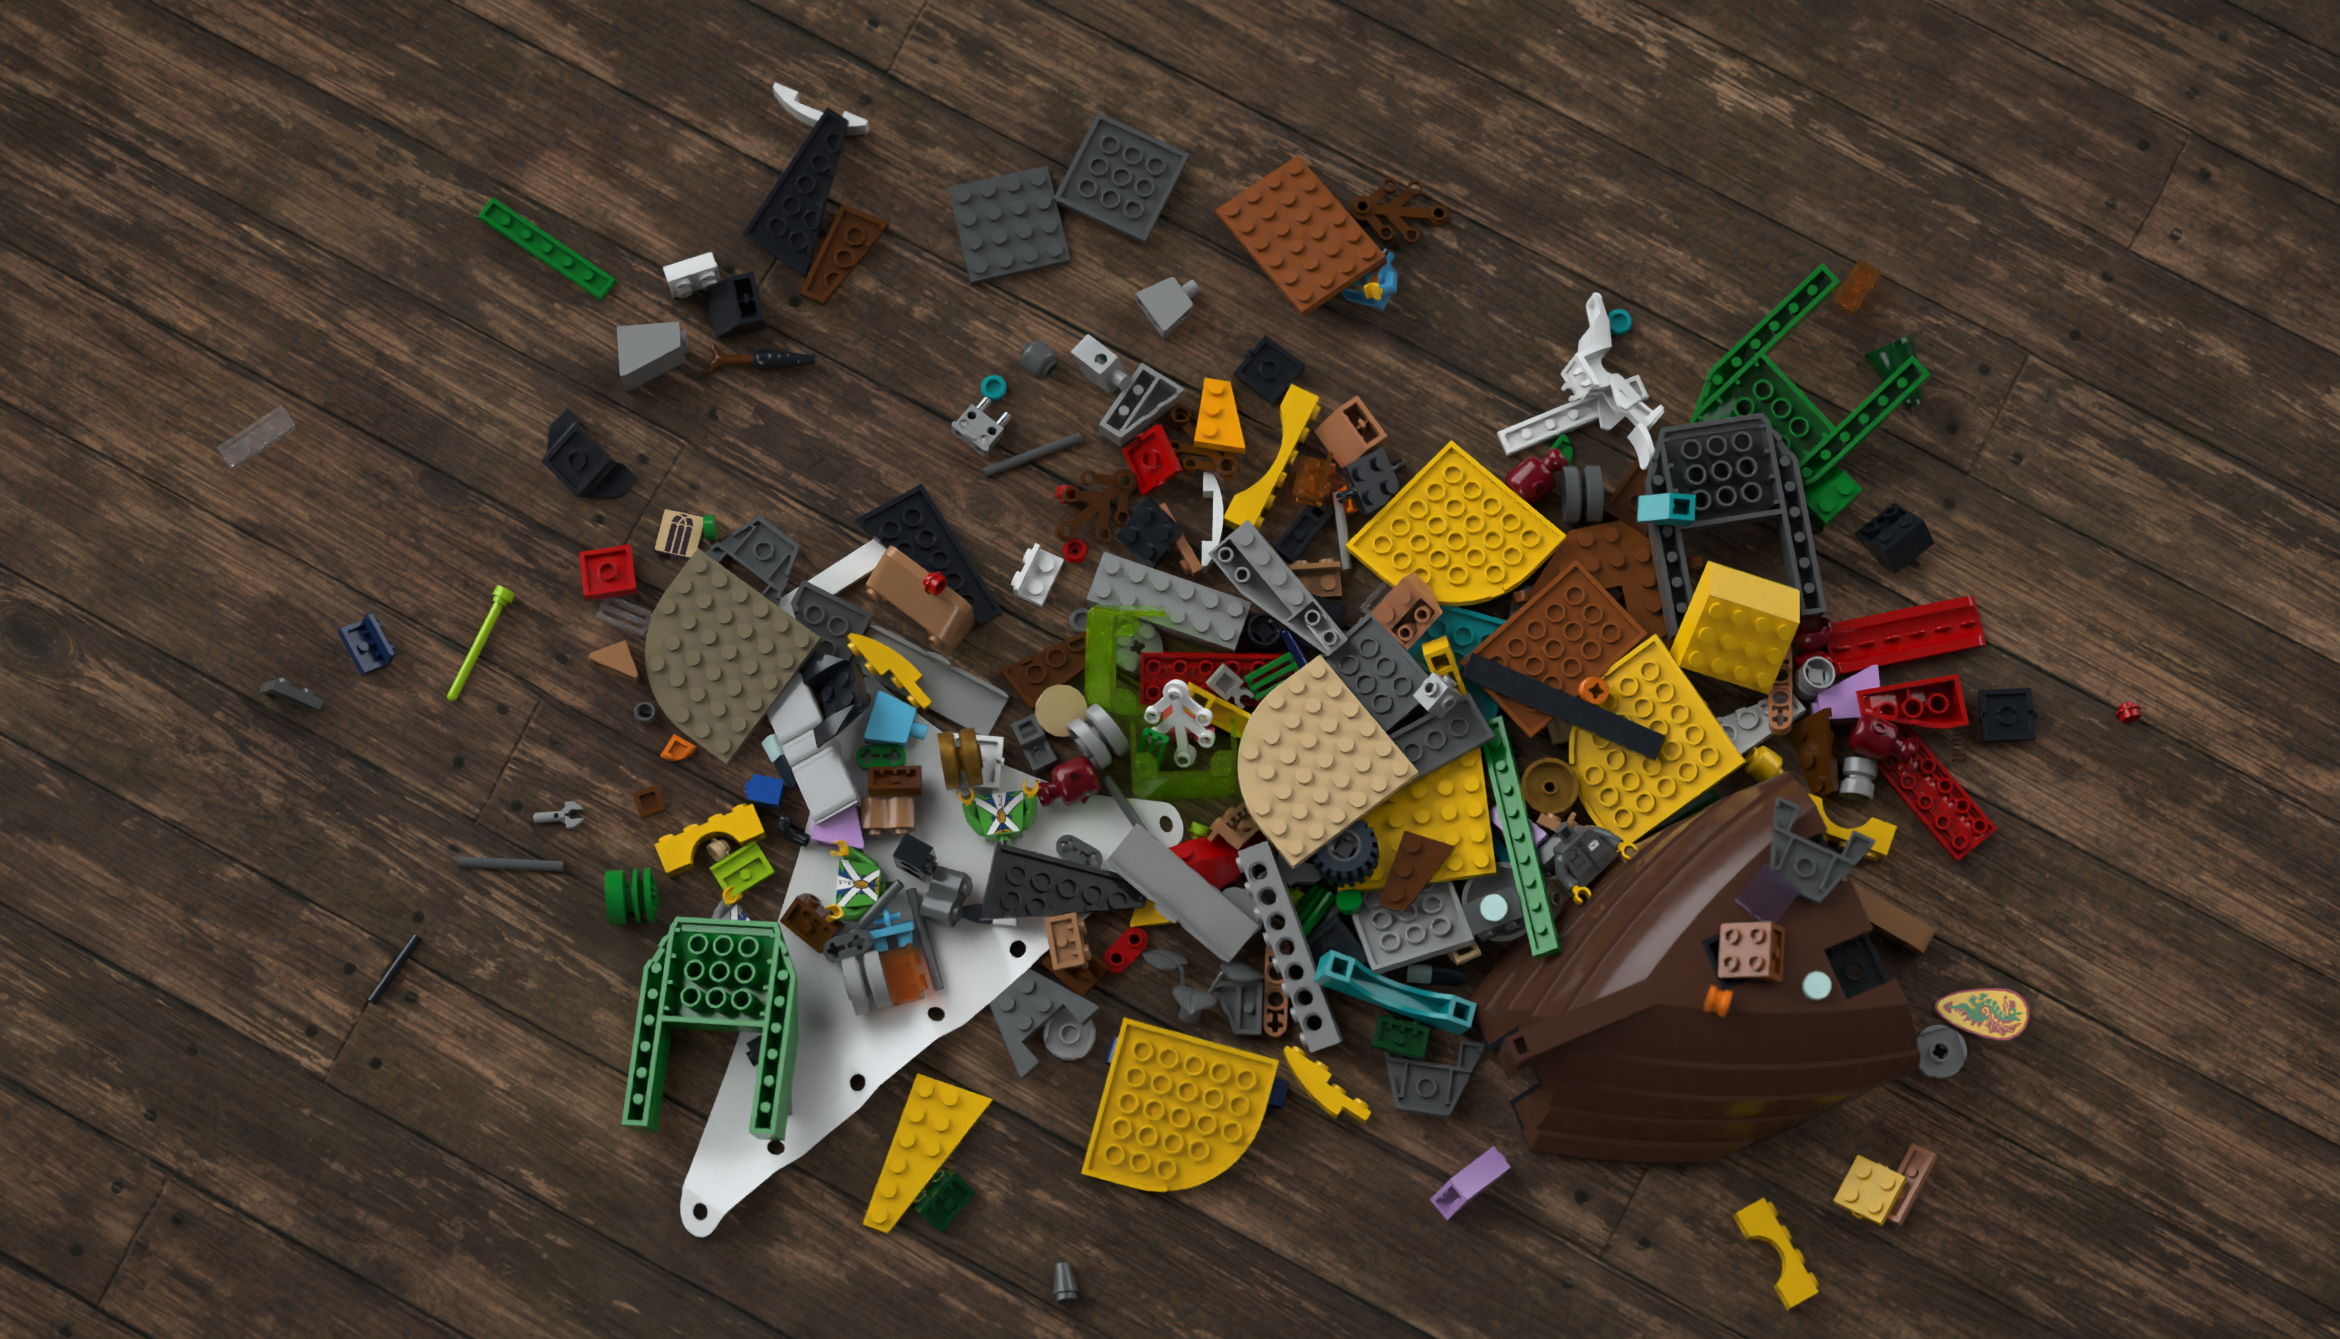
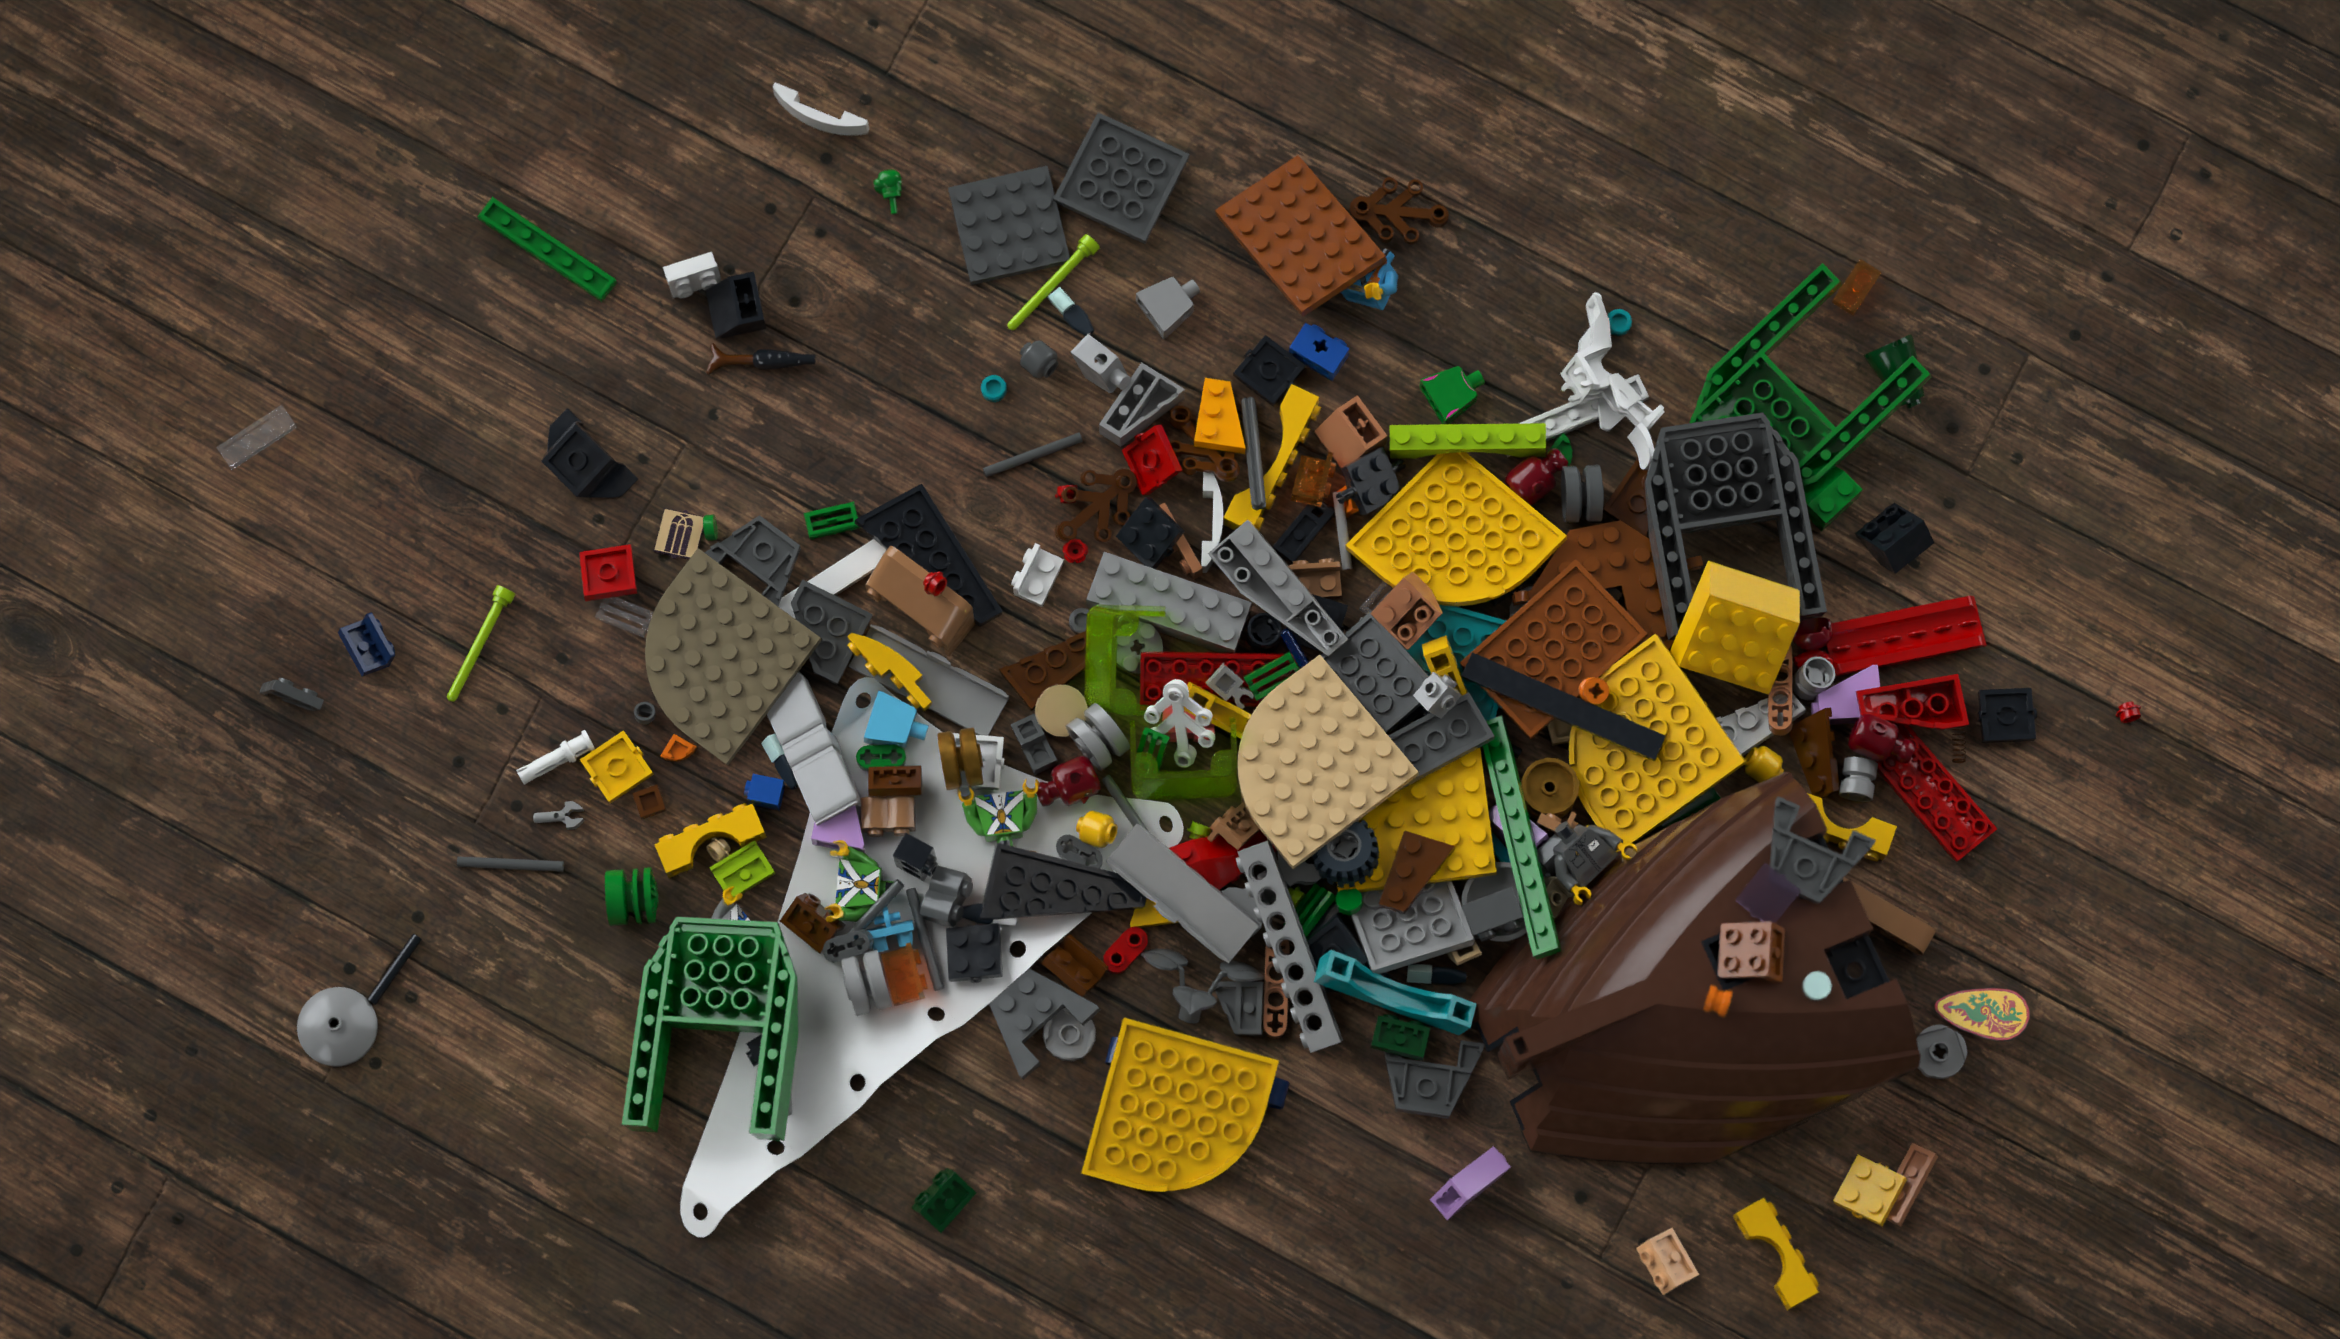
medium nougat slope [588,640,640,684] -> none
light grey slope [617,322,689,391] -> none
black wing [742,107,850,277] -> none
black arm [775,814,811,847] -> none
reddish brown wing [800,204,889,306] -> none
black piece [801,652,870,748] -> none
yellow wing [863,1073,993,1234] -> none
light grey piece [951,397,1012,458] -> none
medium nougat bracket [1044,912,1091,972] -> none
dark grey cone [1053,1262,1079,1304] -> none
yellow slope [1283,1046,1371,1125] -> none
light aqua tile [1480,894,1507,922] -> none
teal slope [1637,493,1696,527] -> none
none -> light grey dish [297,987,378,1067]
none -> white pin [516,730,595,785]
none -> yellow plate [580,730,654,804]
none -> green tile [804,501,860,540]
none -> green piece [874,169,902,215]
none -> black plate [946,923,1003,983]
none -> lime piece [1008,234,1100,330]
none -> piece [1048,287,1094,336]
none -> yellow head [1076,811,1118,848]
none -> dark grey axle [1241,397,1266,510]
none -> blue brick [1289,323,1349,381]
none -> lime arch [1390,423,1546,459]
none -> green torso [1419,366,1485,424]
none -> light nougat bracket [1637,1228,1699,1295]

